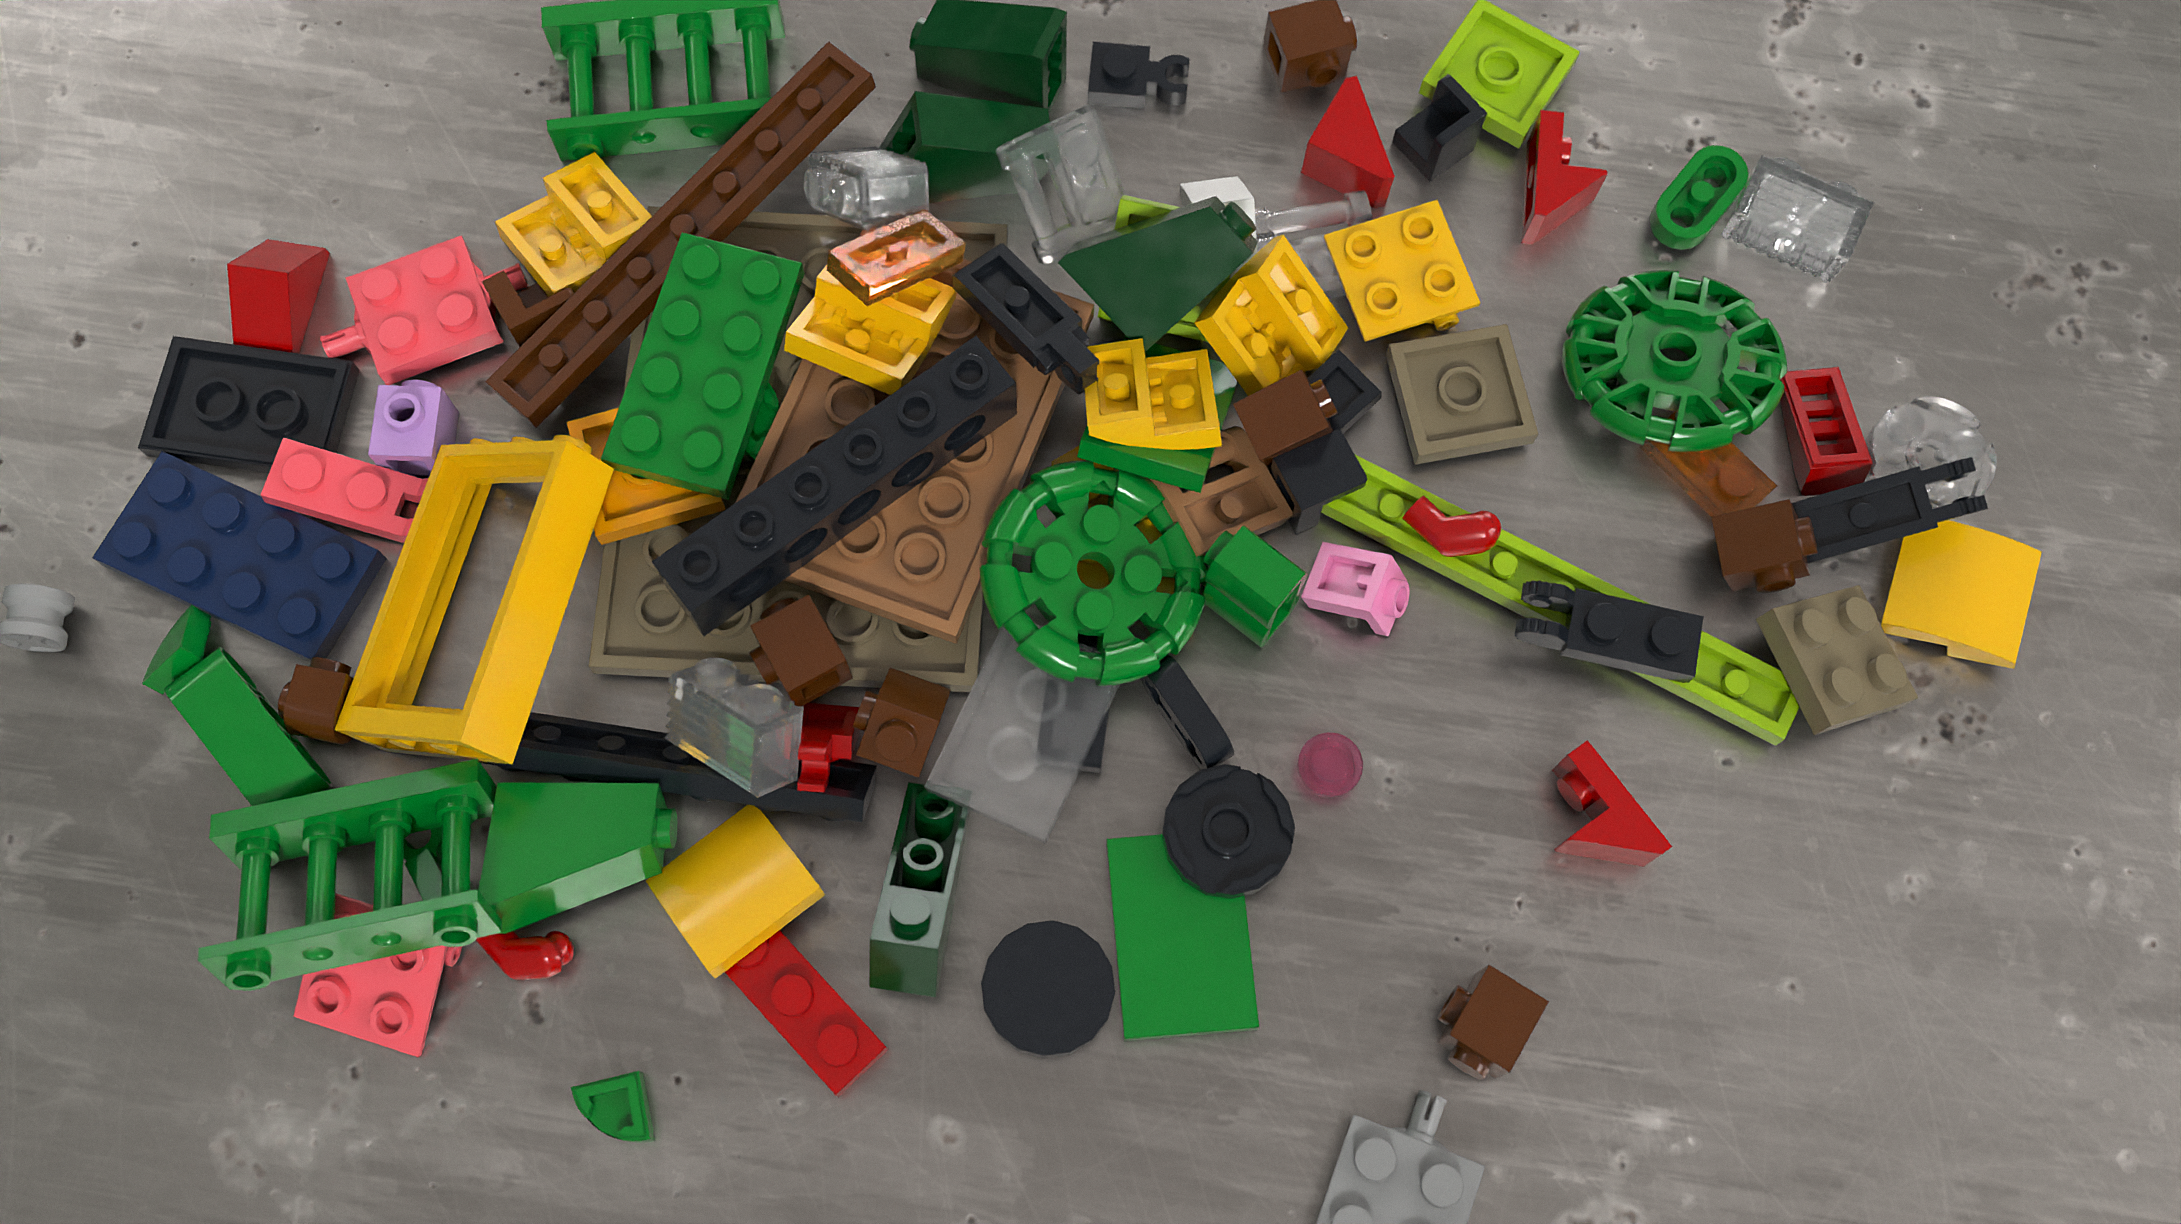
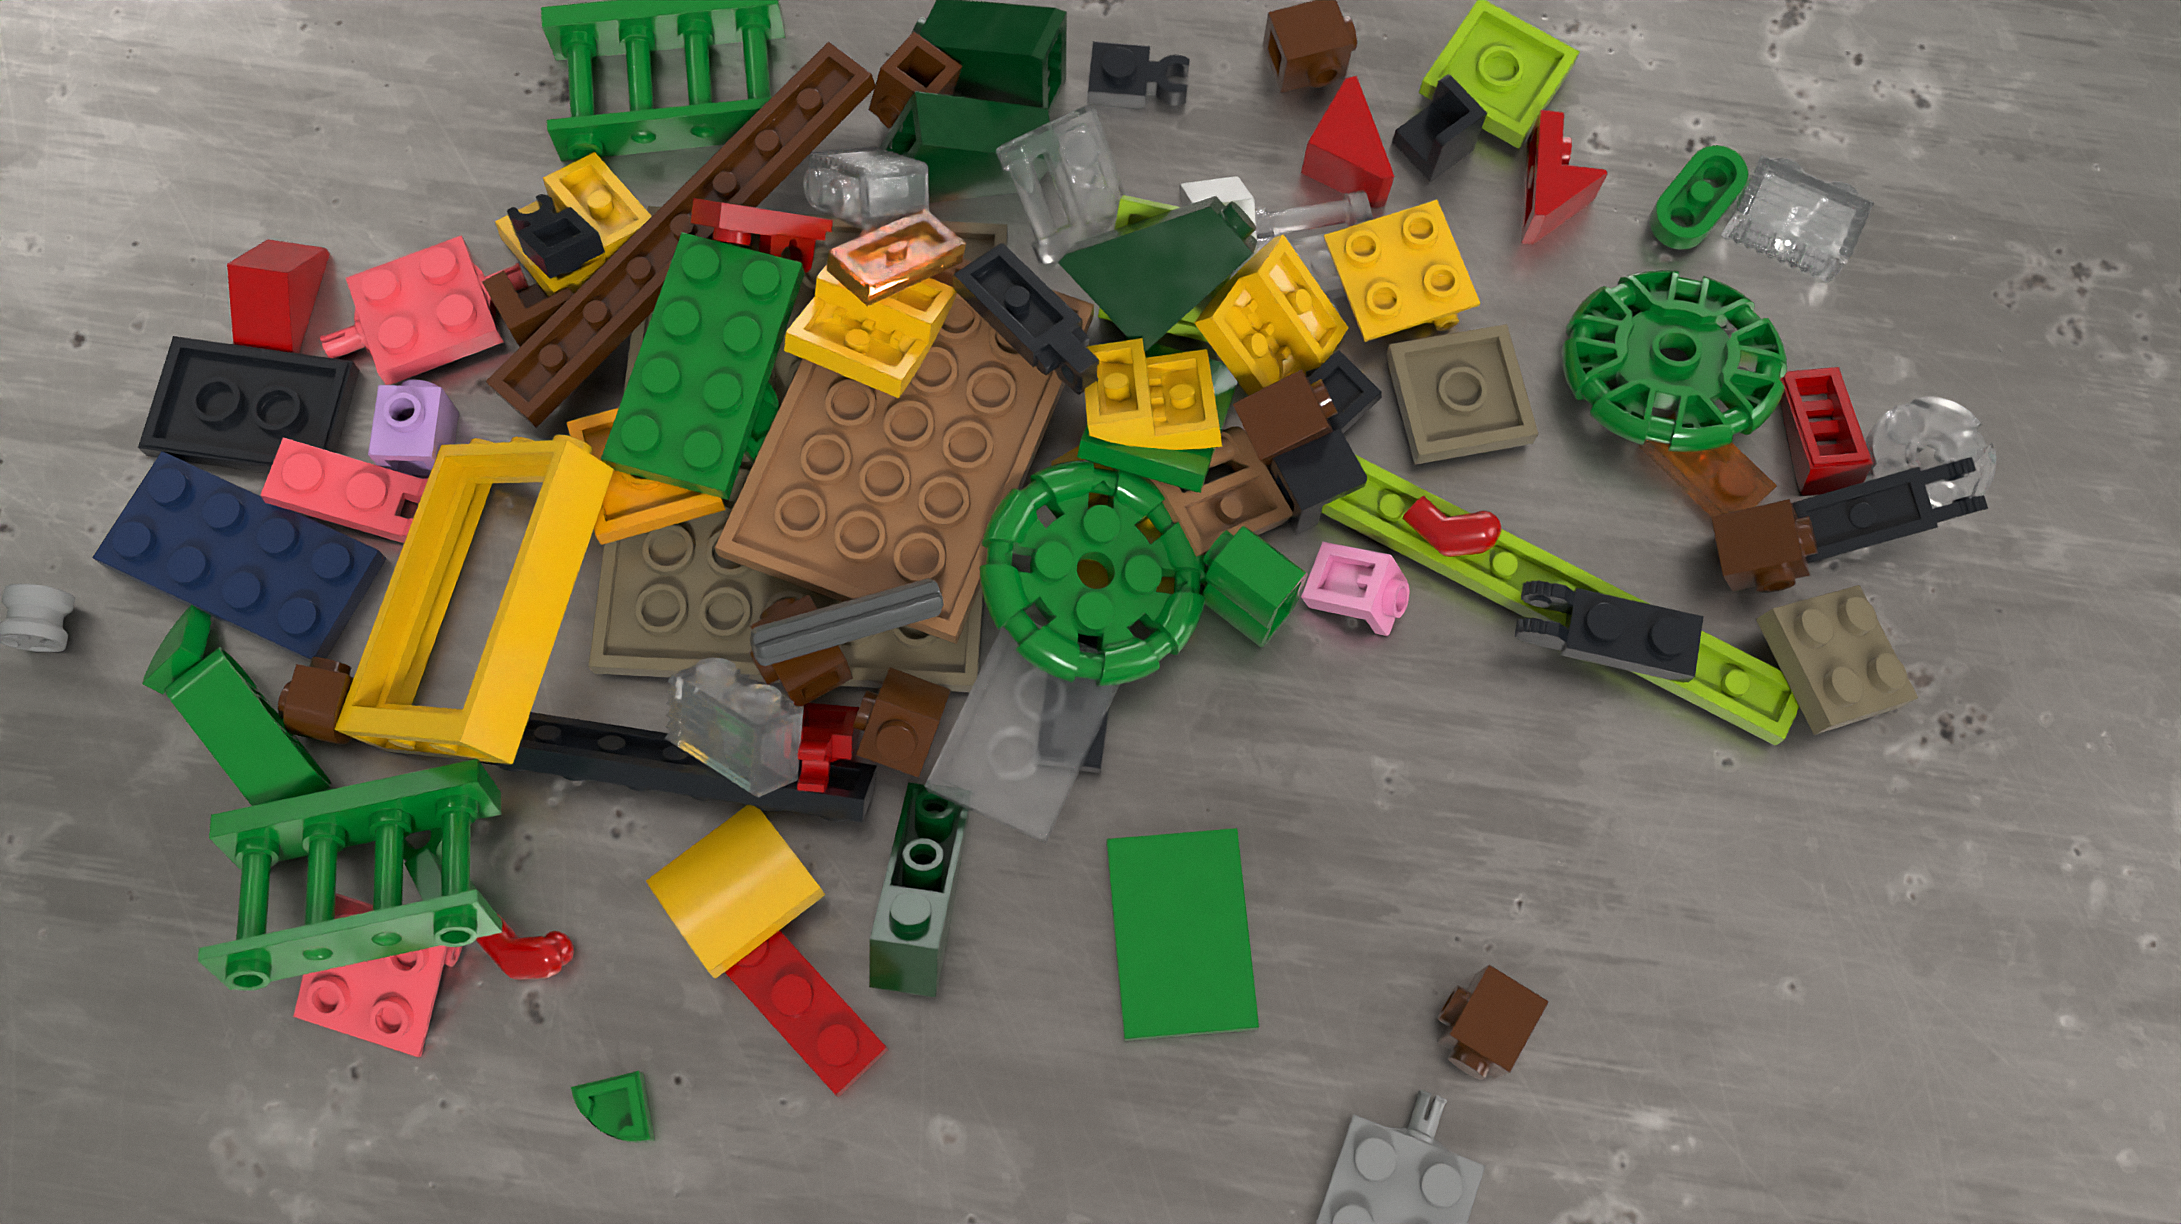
green slope [478,782,678,934] -> none
black brick [652,336,1017,636] -> none
black tile [981,920,1115,1058] -> none
black beam [1141,654,1234,770] -> none
black tile [1162,764,1295,899] -> none
clear pink plate [1297,733,1363,798] -> none
red slope [1552,740,1673,867] -> none
yellow slope [1881,520,2042,669] -> none
none -> black plate [507,194,605,279]
none -> red plate [691,198,833,272]
none -> dark grey axle [750,578,944,666]
none -> reddish brown brick [868,32,962,129]

